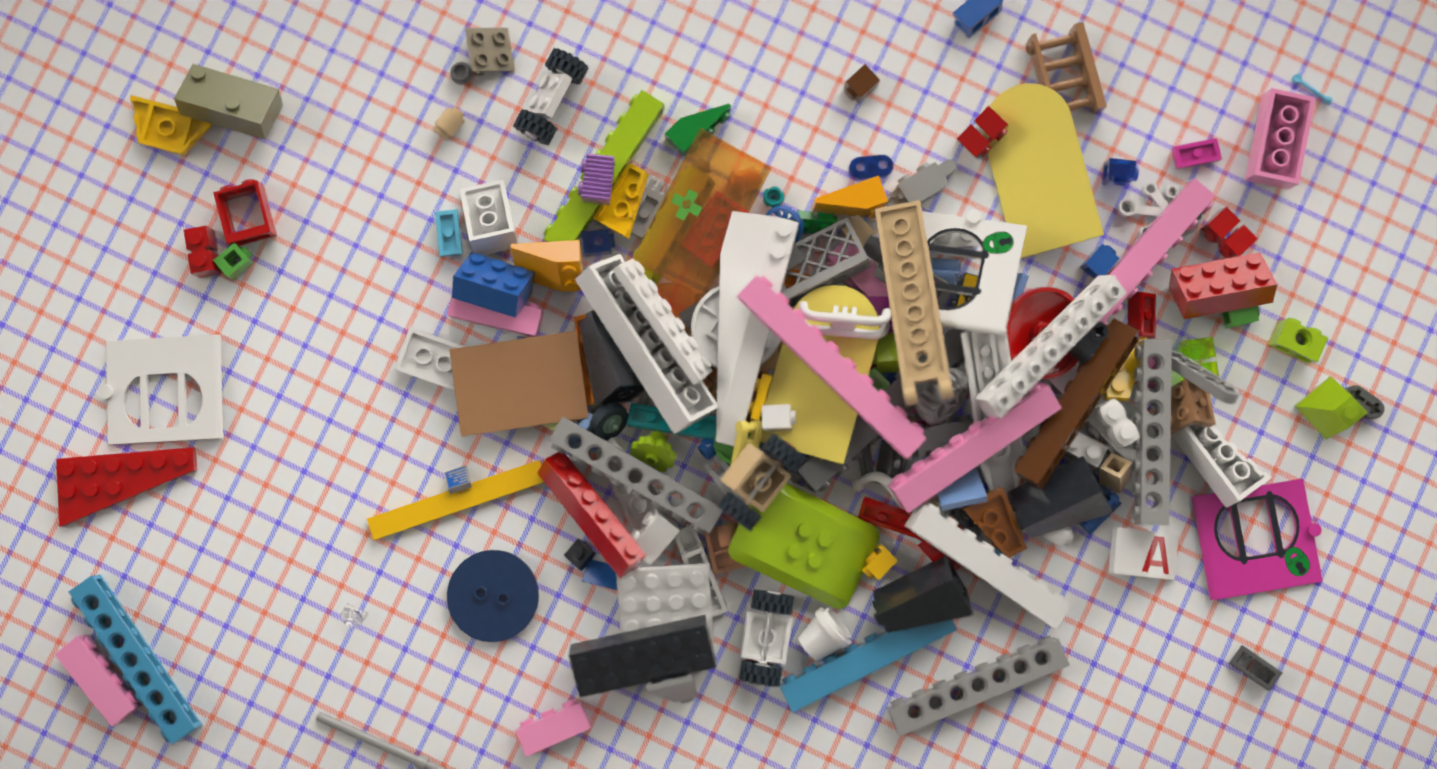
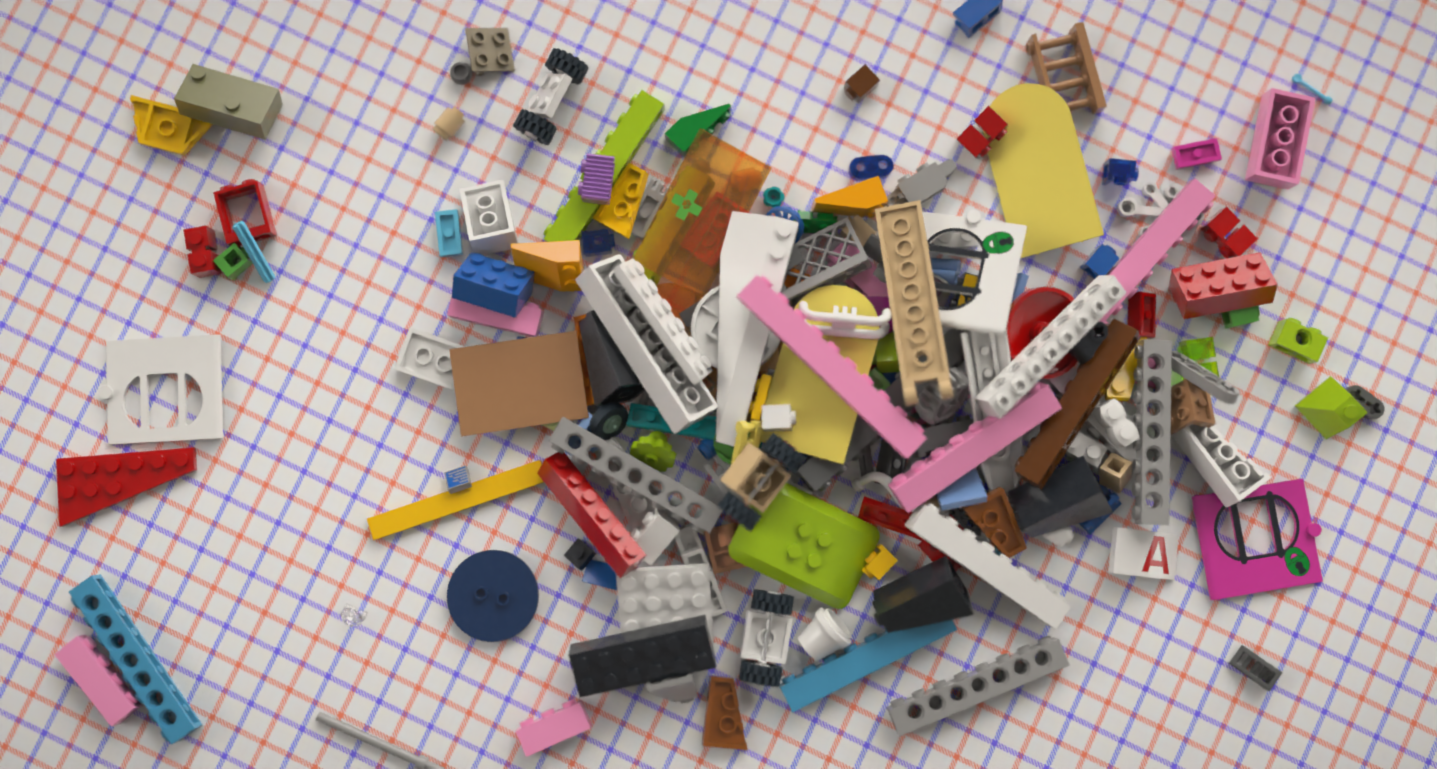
none -> medium azure axle [232,221,275,283]
none -> dark orange wing [701,675,748,750]

